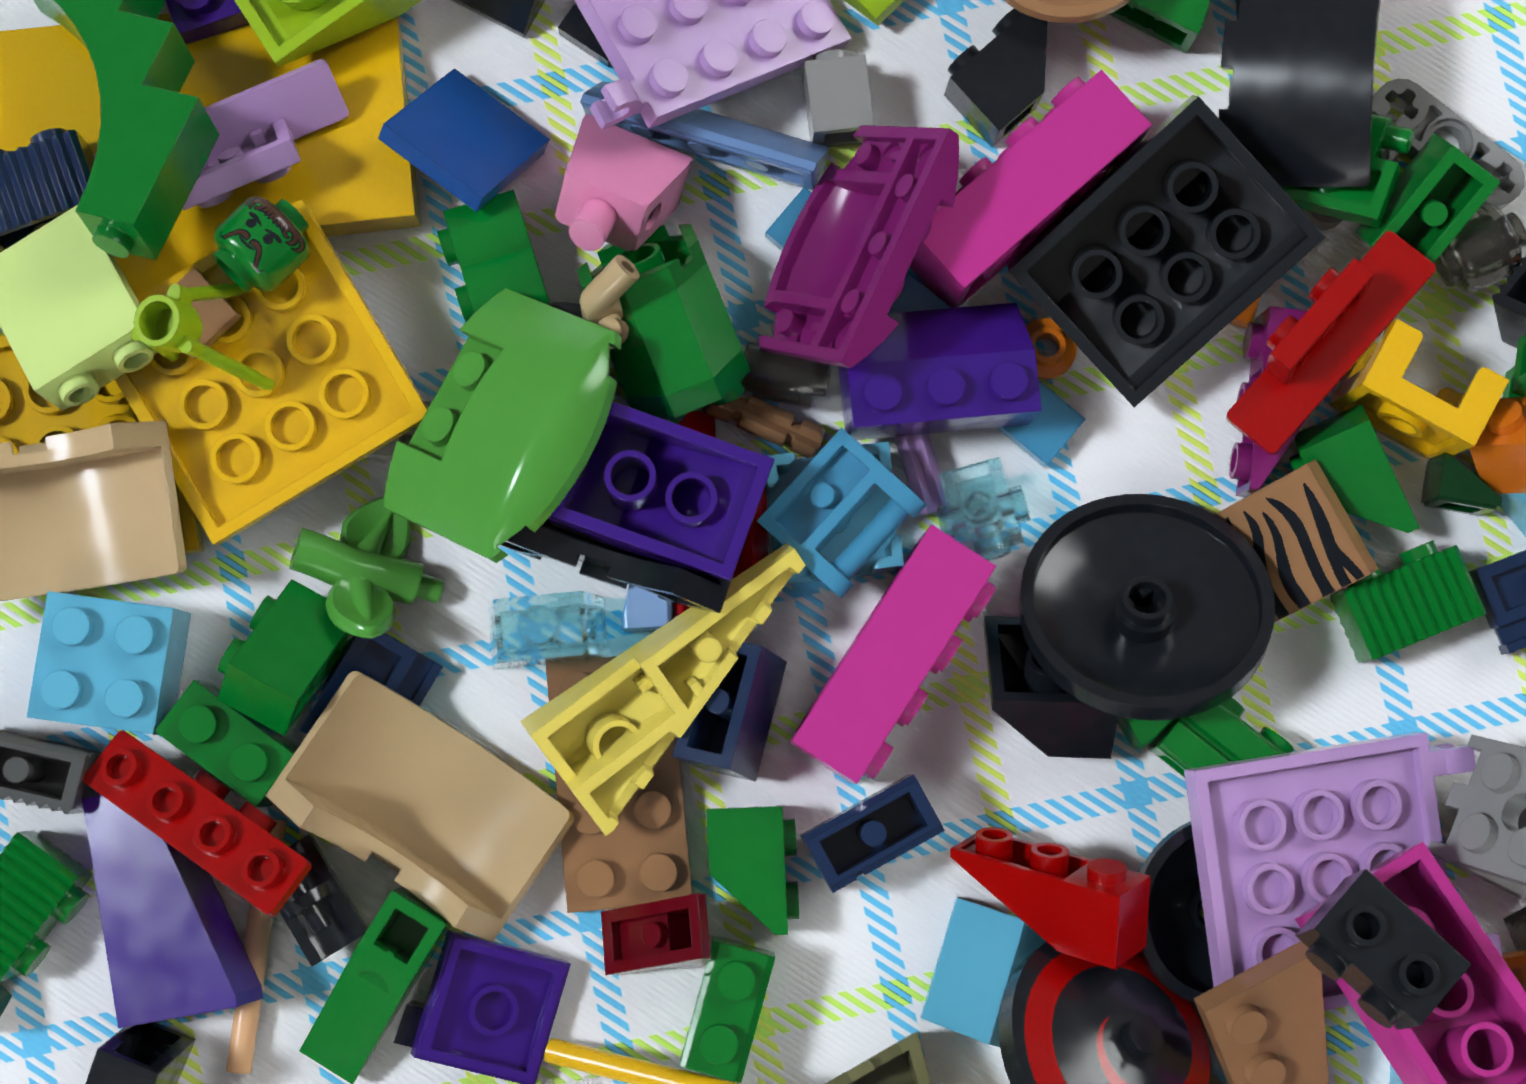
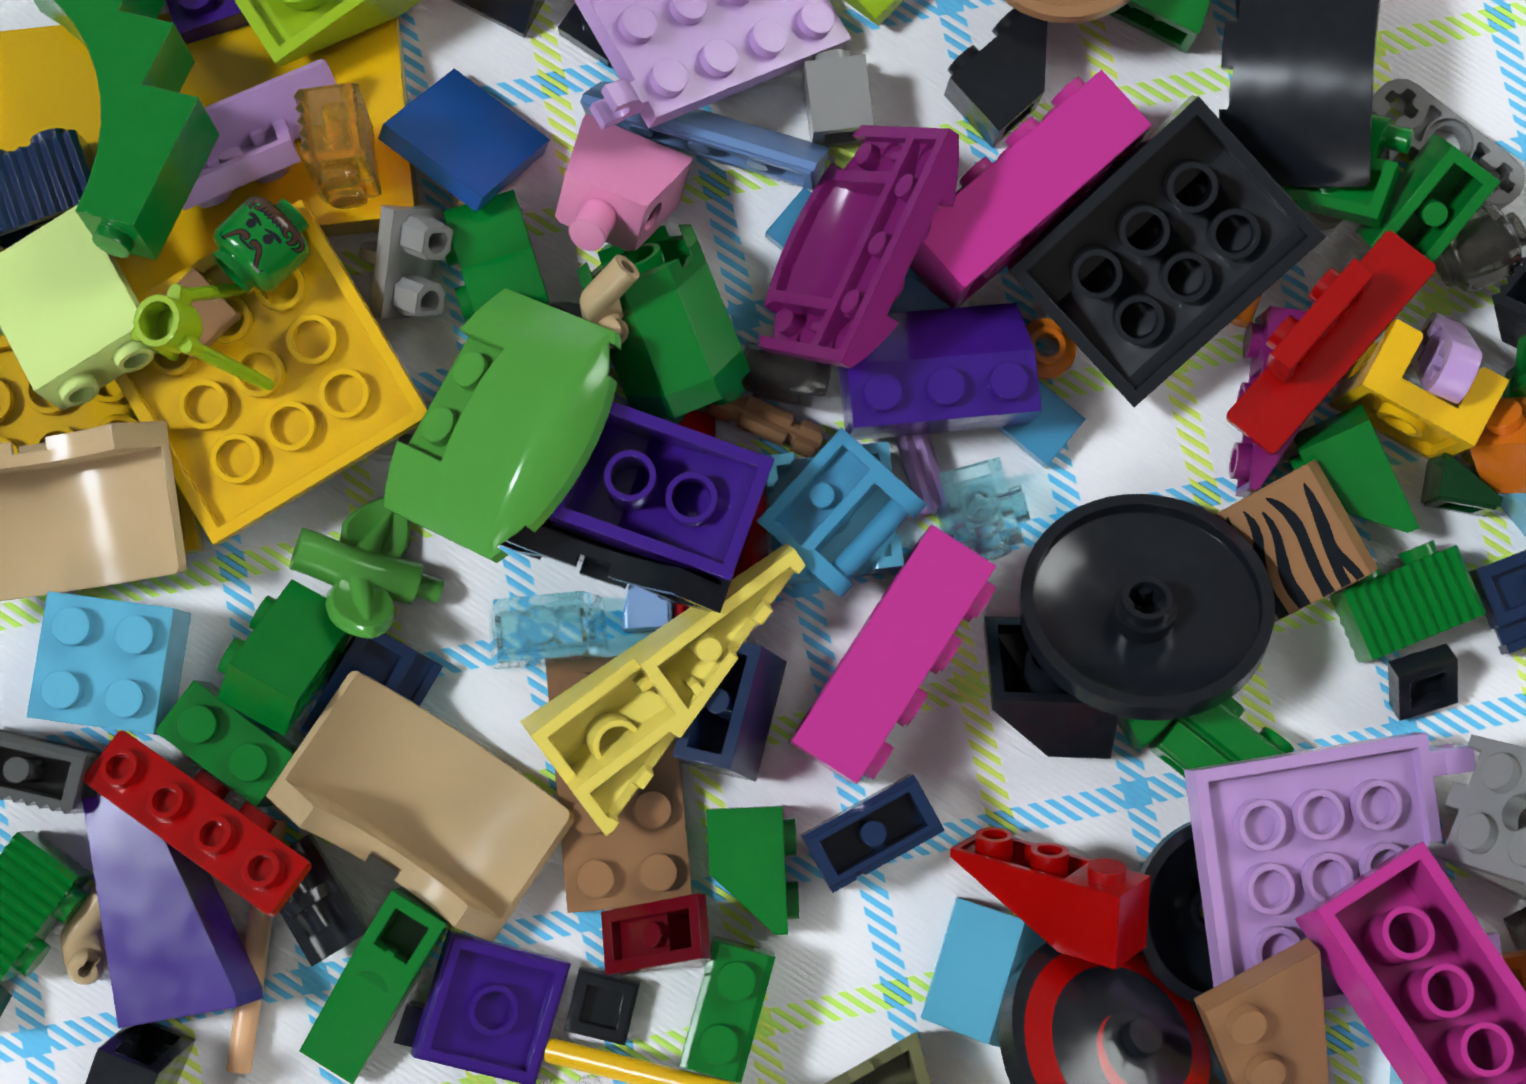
black brick [1295,869,1472,1030] -> none
none -> tan arm [60,886,107,985]
none -> clear yellow brick [294,82,382,209]
none -> light grey hips [359,204,453,320]
none -> black tile [564,967,641,1046]
none -> black plate [1388,643,1458,721]
none -> lavender beam [1411,312,1482,404]

